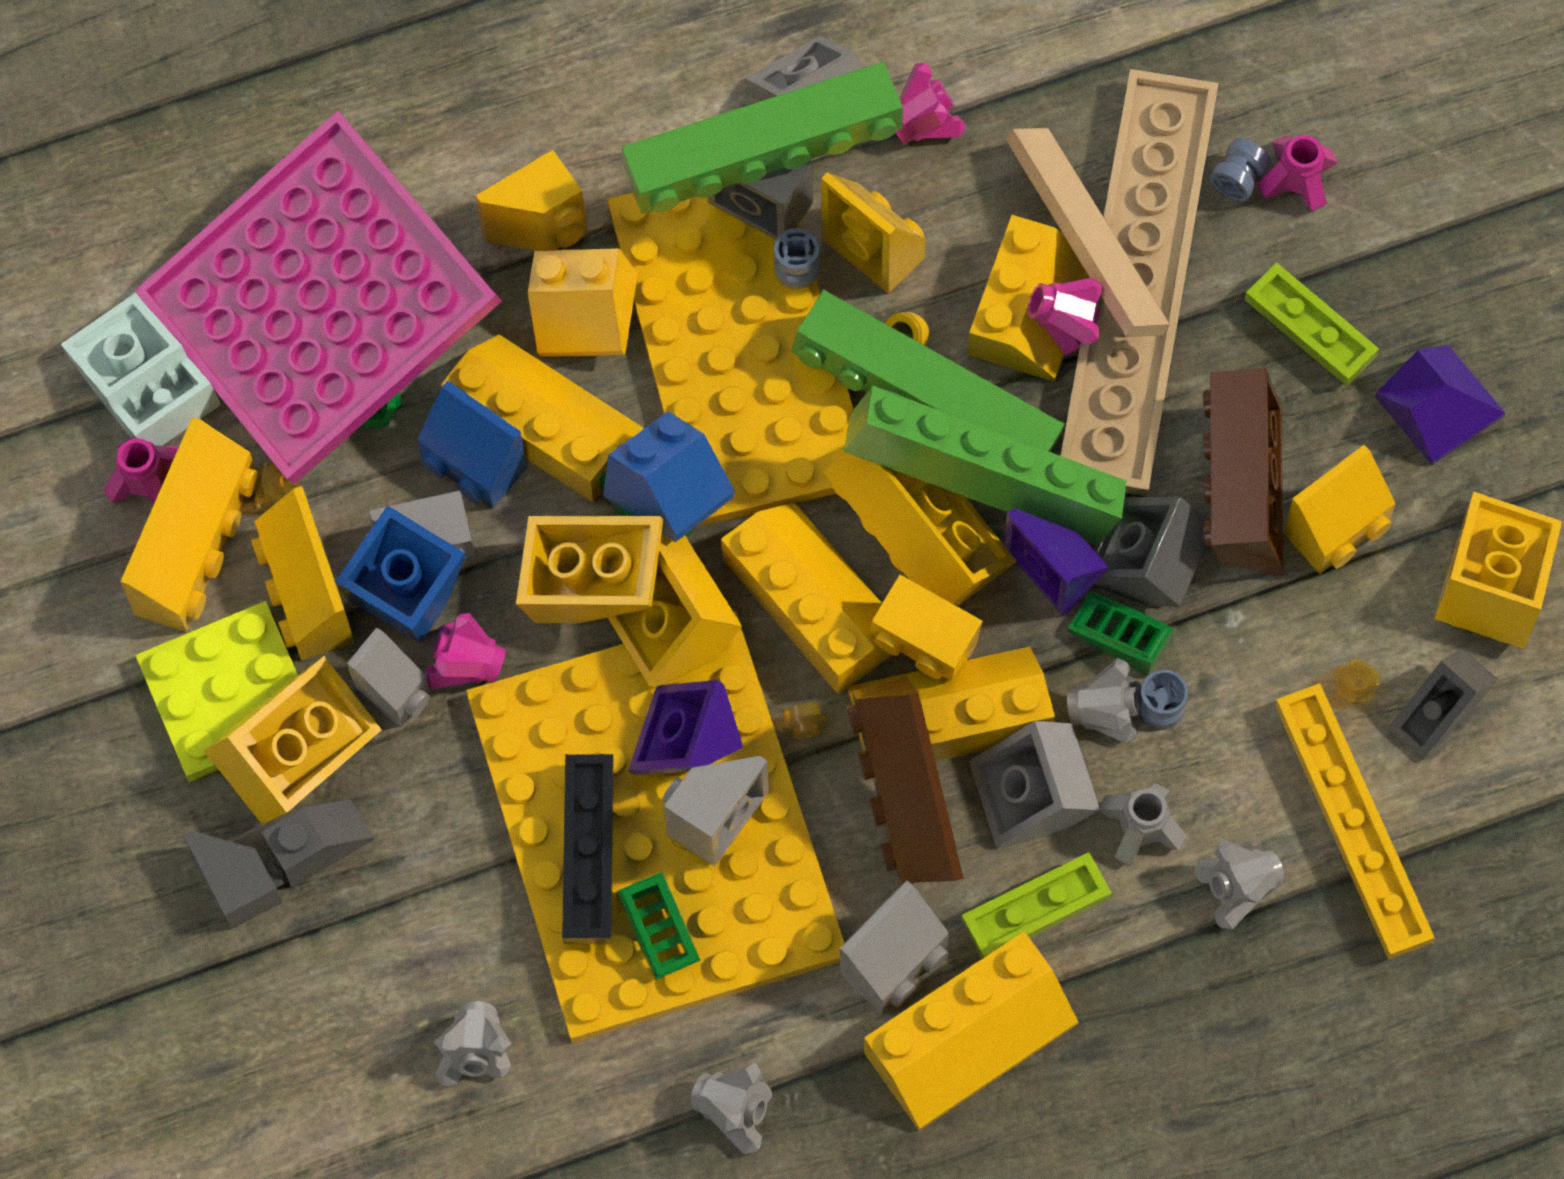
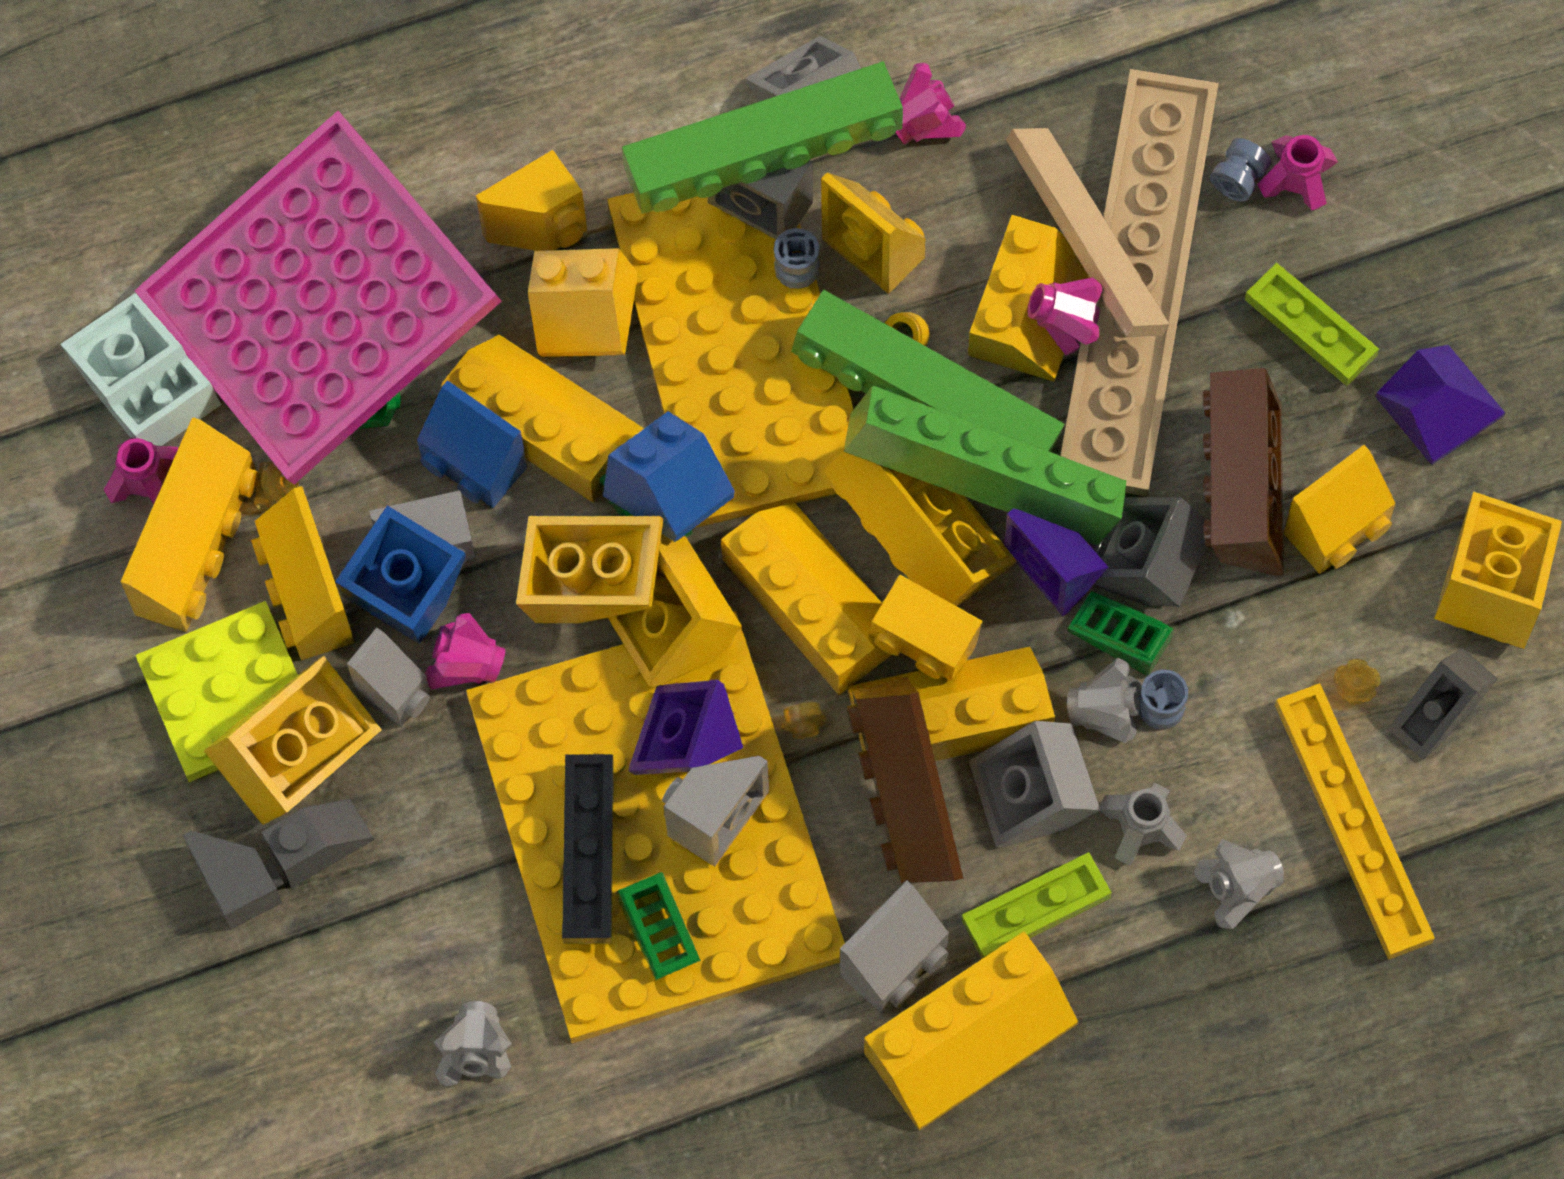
light grey rock [691,1062,772,1154] -> none

